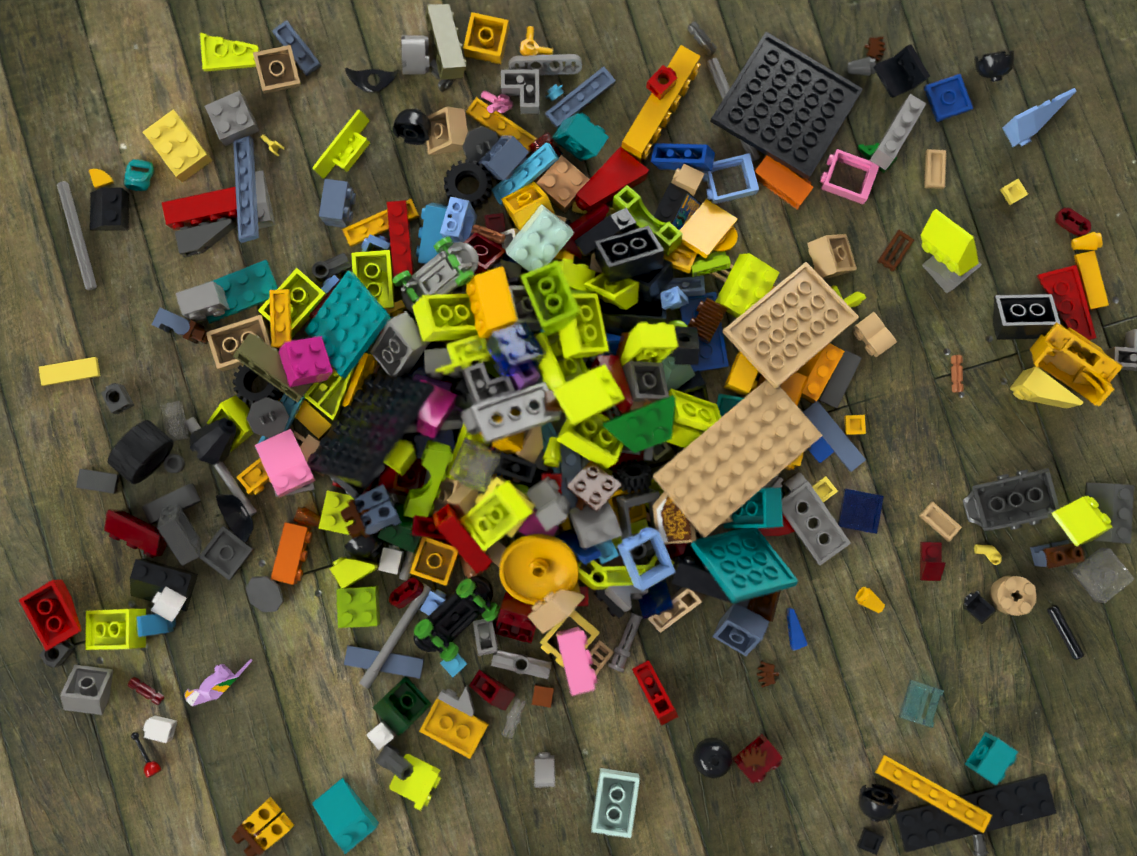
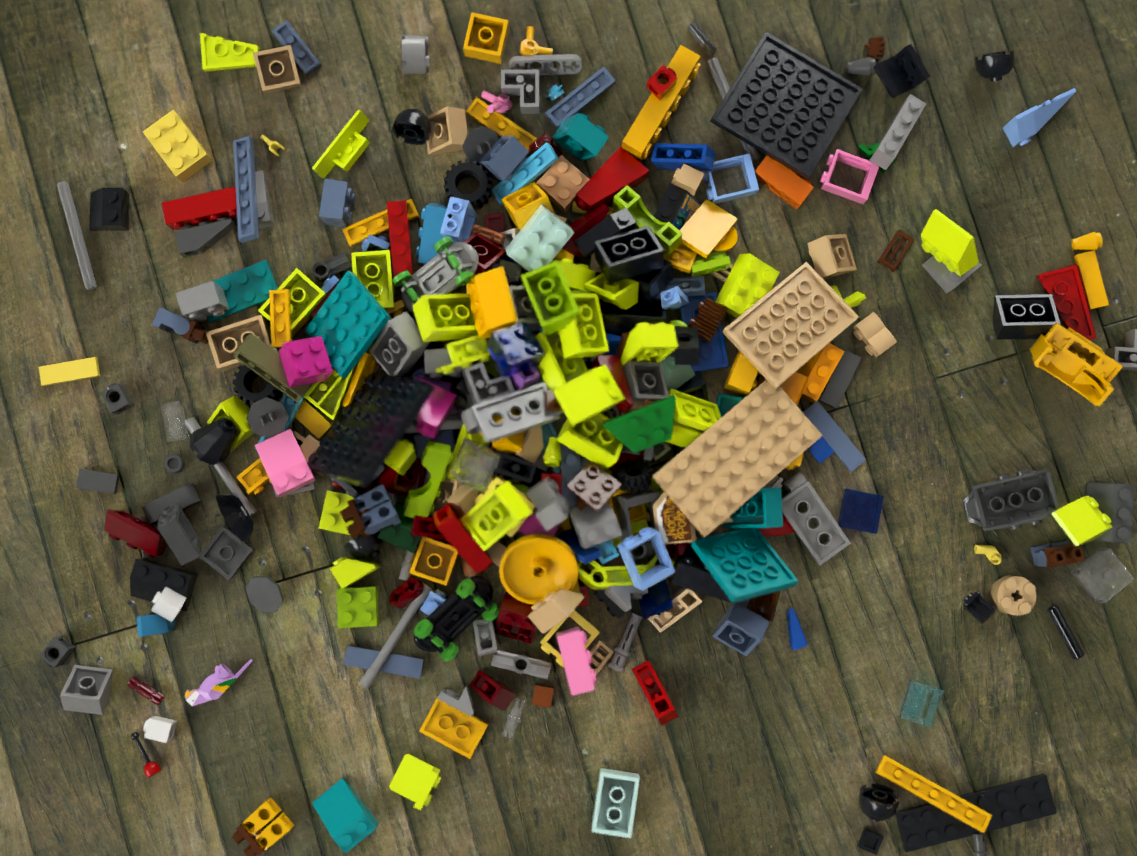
red slope [19,579,82,651] -> none
neon yellow slope [85,609,146,650] -> none
yellow tile [89,169,114,189] -> none
black tyre [107,420,174,484] -> none
teal piece [124,159,154,191] -> none
light grey brick [205,91,260,146] -> none
orange brick [271,522,312,585] -> none
clear orange cone [293,507,321,528] -> none
black piece [345,68,399,94] -> none
white brick [366,720,396,750] -> none
dark green slope [372,676,432,736] -> none
dark grey piece [376,743,413,780] -> none
white brick [378,544,405,574] -> none
brick [425,4,467,80] -> none
dark grey bracket [430,59,454,92] -> none
medium azure plate [440,653,468,677] -> none
light grey slope [535,752,555,787] -> none
black cylinder [693,738,732,779] -> none
dark red brick [733,734,783,784] -> none
reddish brown piece [740,747,767,771] -> none
reddish brown piece [756,661,779,688] -> none
light yellow plate [812,476,838,503] -> none
yellow plate [844,415,866,435] -> none
yellow cone [855,587,885,613] -> none
tan tile [919,502,962,542] -> none
dark red slope [920,542,946,581] -> none
blue tile [924,74,973,122] -> none
tan tile [925,149,946,189] -> none
nougat axle [951,355,964,393] -> none
teal brick [965,732,1018,785] -> none
light yellow plate [1000,178,1028,205] -> none
light yellow slope [1010,367,1083,408] -> none
dark red beam [1055,208,1091,237] -> none

